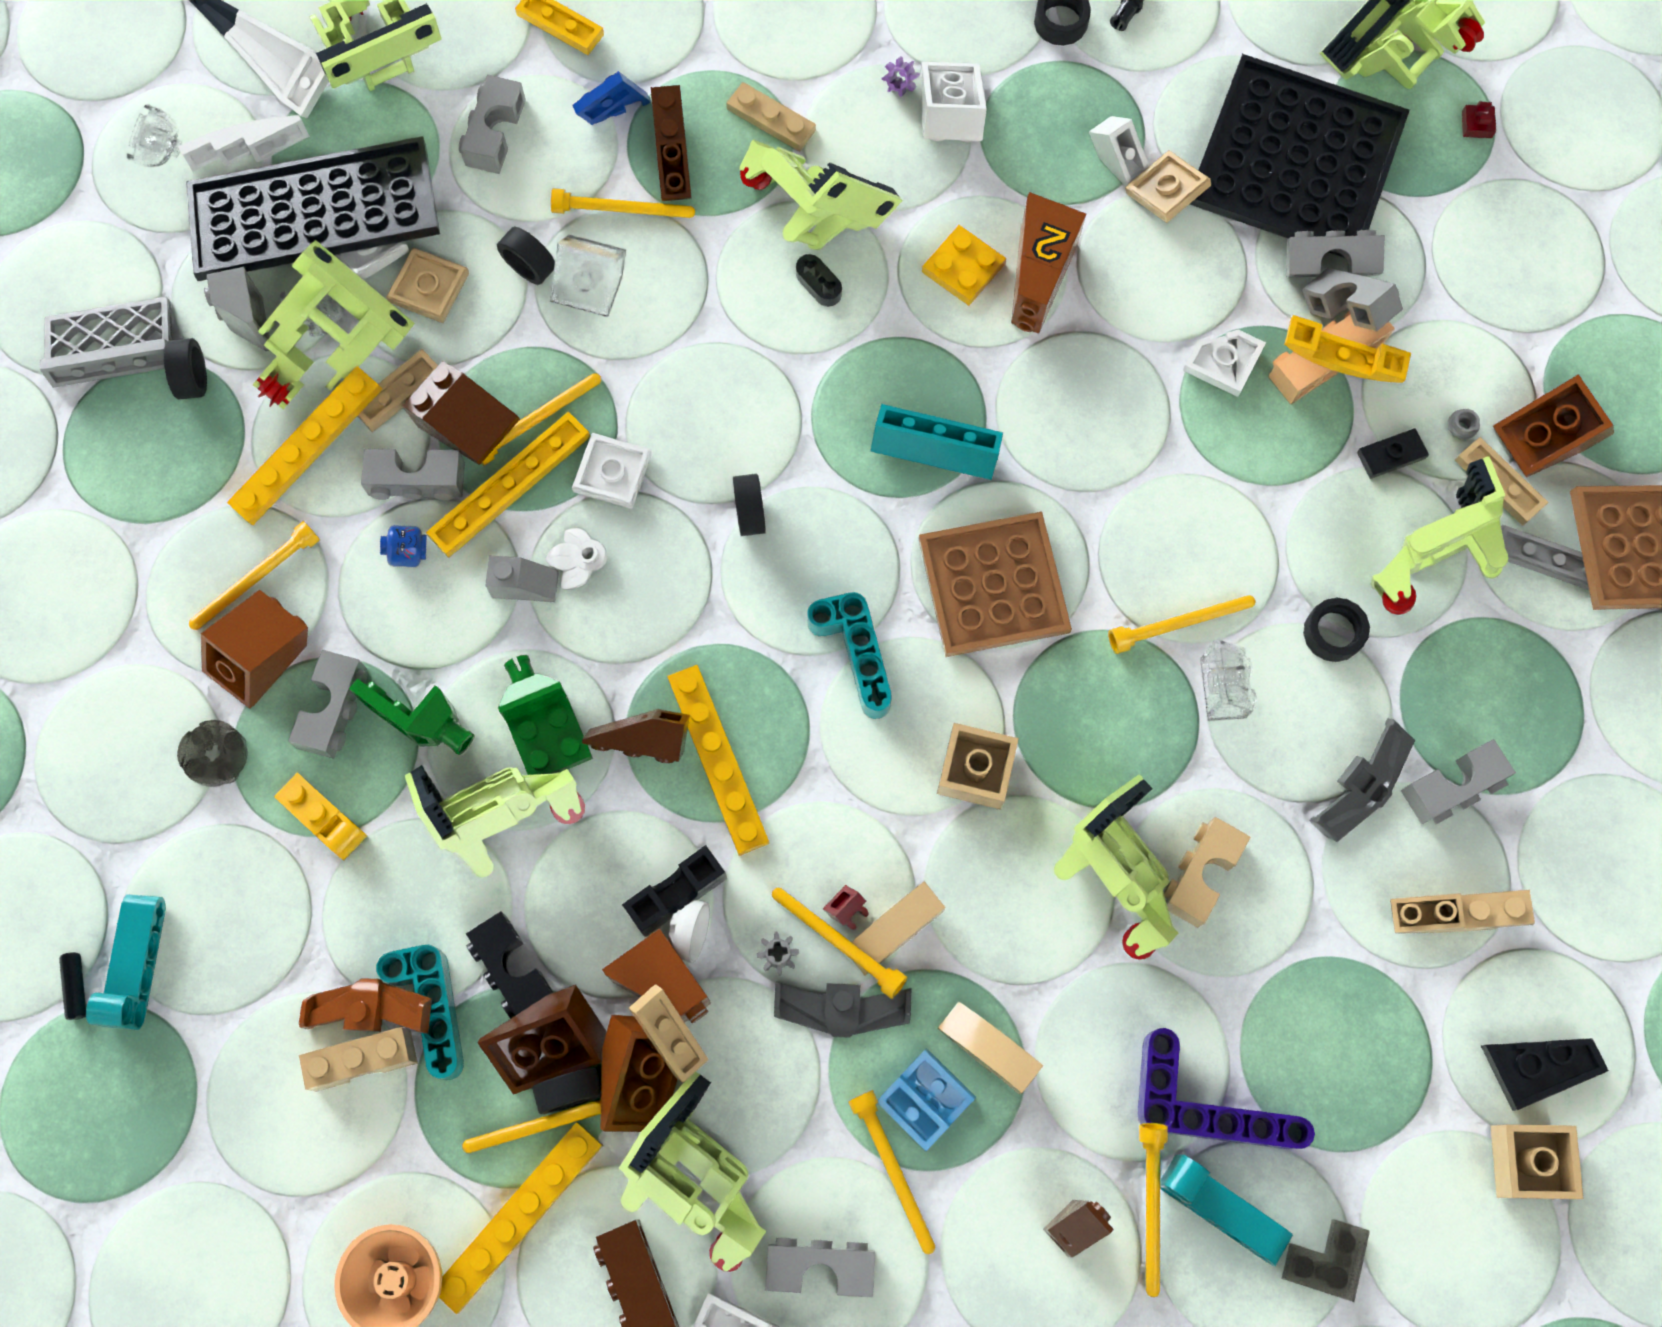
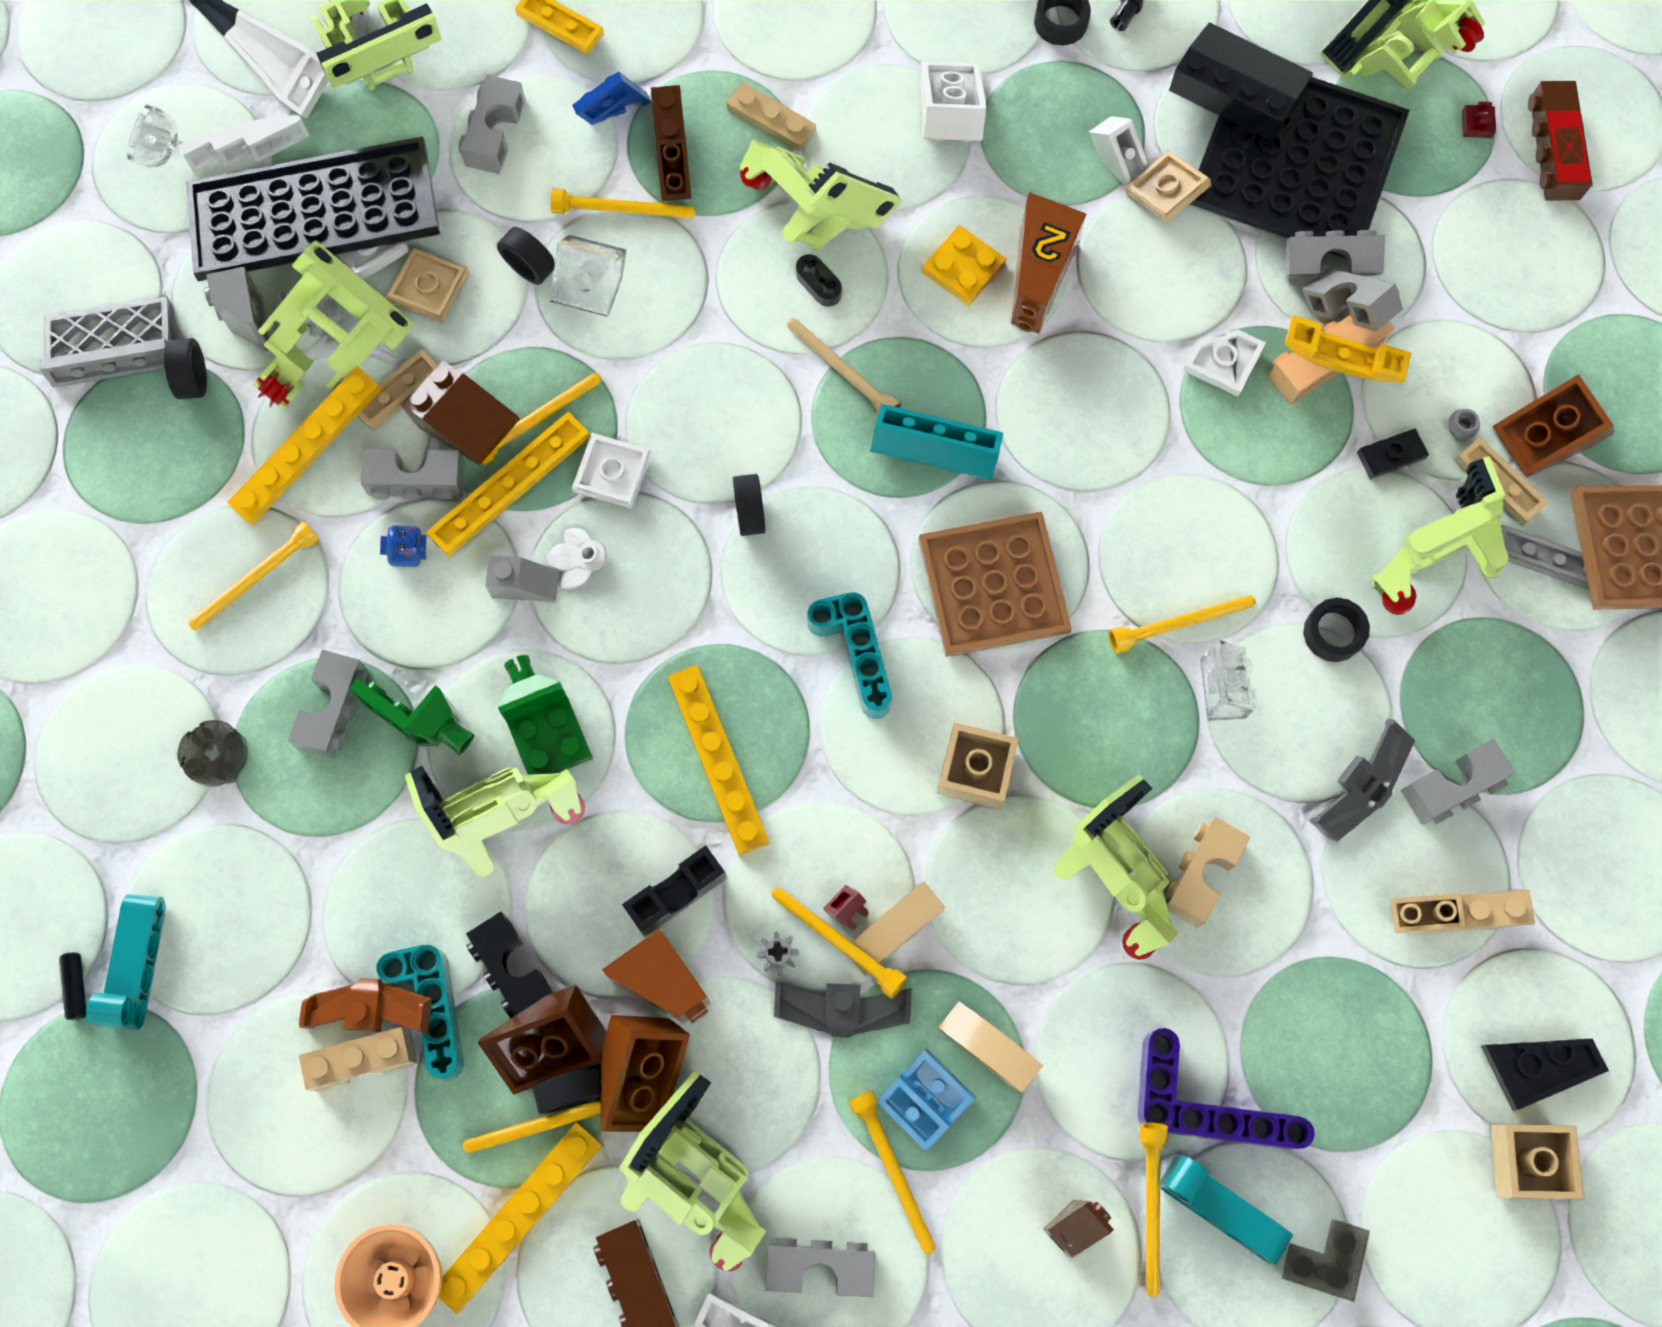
dark orange slope [201,590,308,709] -> none
yellow plate [274,772,367,861] -> none
reddish brown slope [582,709,690,763] -> none
tan plate [629,984,709,1083] -> none
white piece [668,900,710,963] -> none
medium lavender gear [882,56,920,97] -> none
none -> tan piece [787,318,902,415]
none -> black slope [1169,22,1314,142]
none -> reddish brown brick [1528,81,1593,201]

